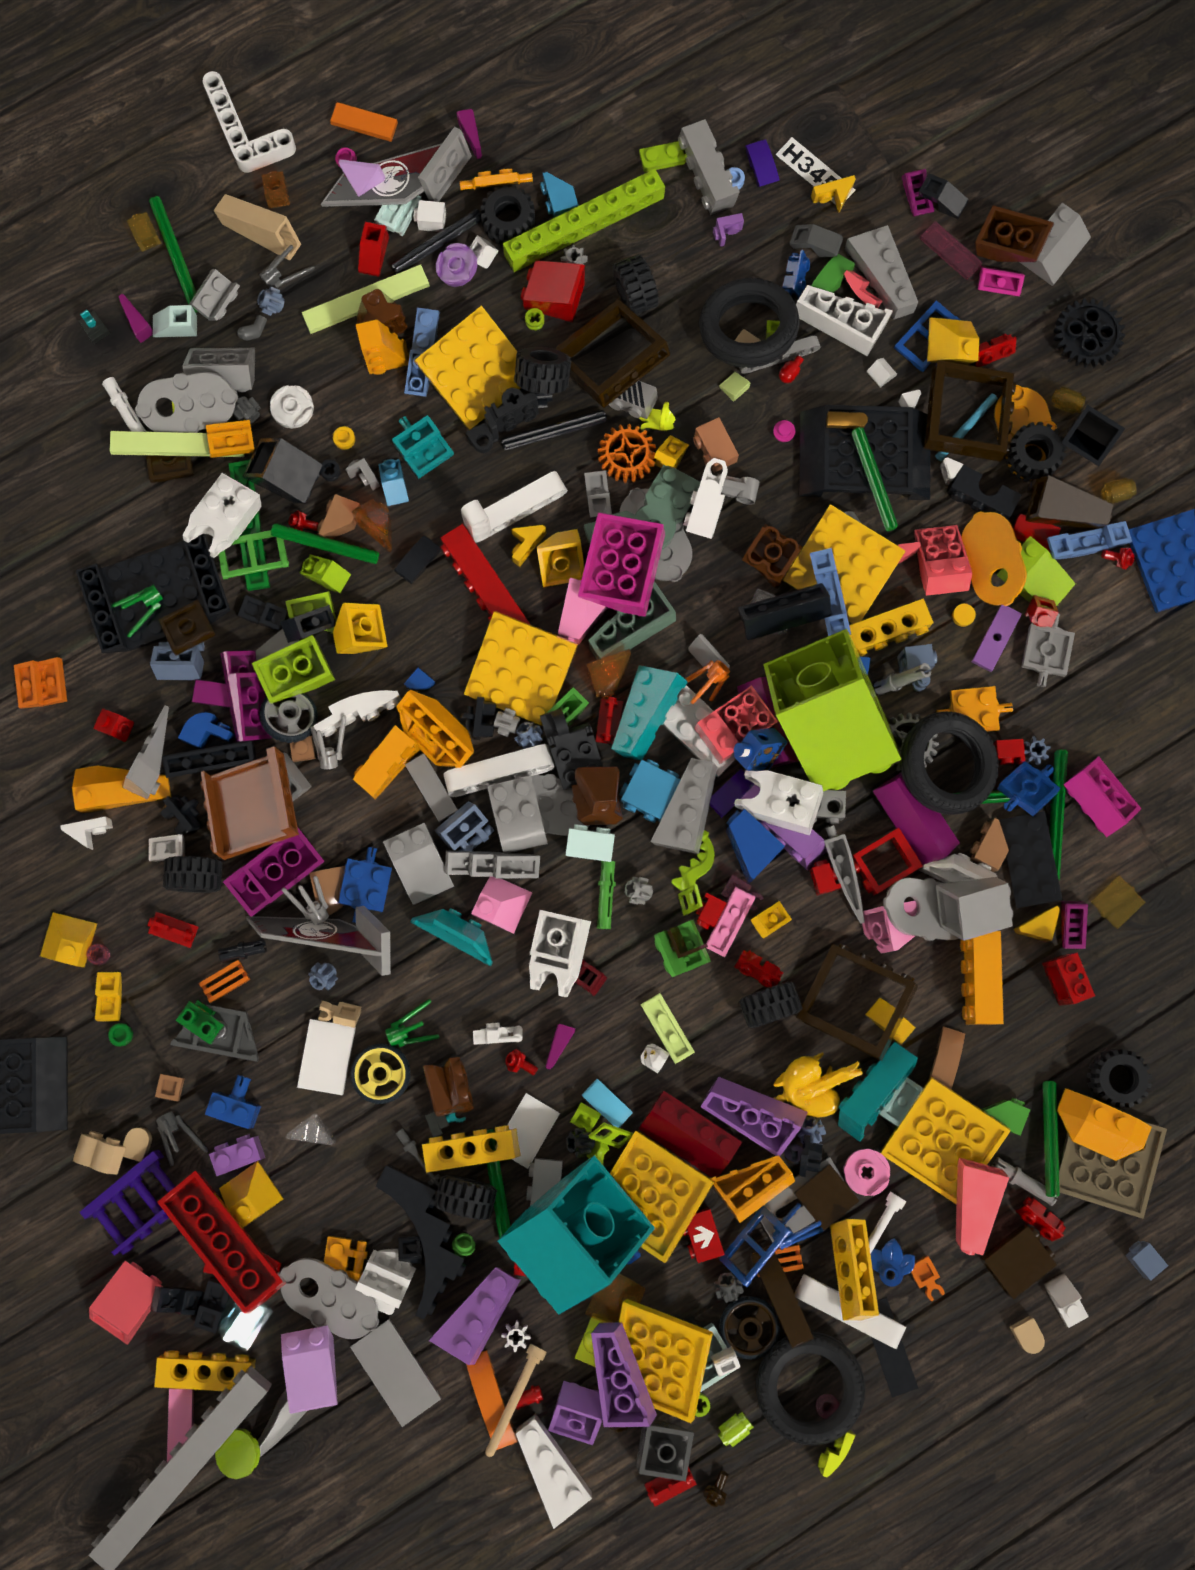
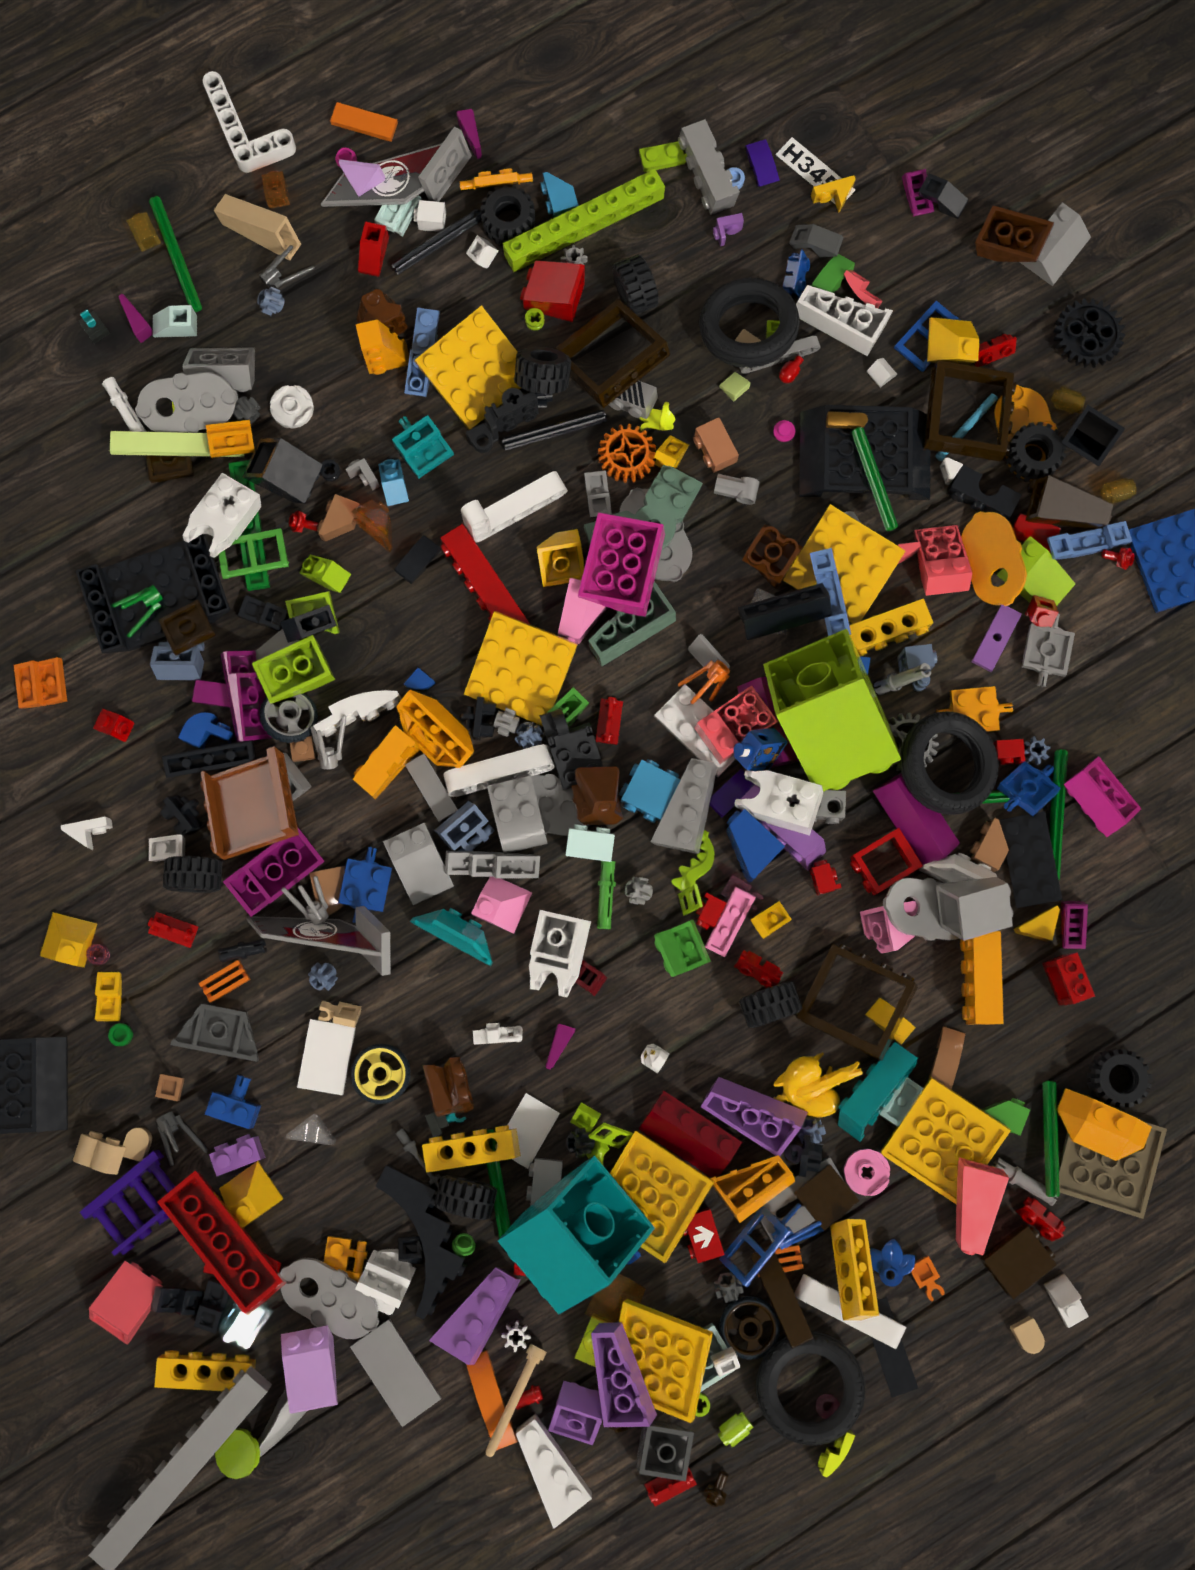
light orange wedge [72,765,171,813] -> none
light grey wedge [123,705,169,800] -> none
bright pink tile [167,1388,194,1462] -> none
green hips [175,1000,228,1045] -> none
light grey bracket [189,269,240,321] -> none
dark grey arm [237,315,267,340] -> none
green axle [271,524,379,564] -> none
yellowish green tile [302,265,430,334] -> none
yellow tile [333,426,355,450] -> none
yellow slope [333,603,388,654] -> none
green plant [385,999,439,1047] -> none
medium lavender tile [436,243,477,287] -> none
red plate [505,1049,538,1076] -> none
yellow slope [511,525,546,567] -> none
medium azure slope [582,1079,633,1128] -> none
clear orange slope [587,649,631,699] -> none
teal wedge [611,665,688,761] -> none
yellowish green tile [640,993,695,1064] -> none
dark brown bracket [667,926,708,959] -> none
white brick [683,458,728,539] -> none
light grey piece [824,825,864,924] -> none
light grey wedge [844,225,918,319] -> none
white piece [868,1192,906,1254] -> none
white slope [898,390,921,408] -> none
clear pink tile [920,221,983,280] -> none
yellow tile [952,604,976,627] -> none
dark pink slope [977,266,1025,297] -> none
clear yellow piece [1091,875,1146,929] -> none
sand blue brick [1125,1241,1168,1281] -> none

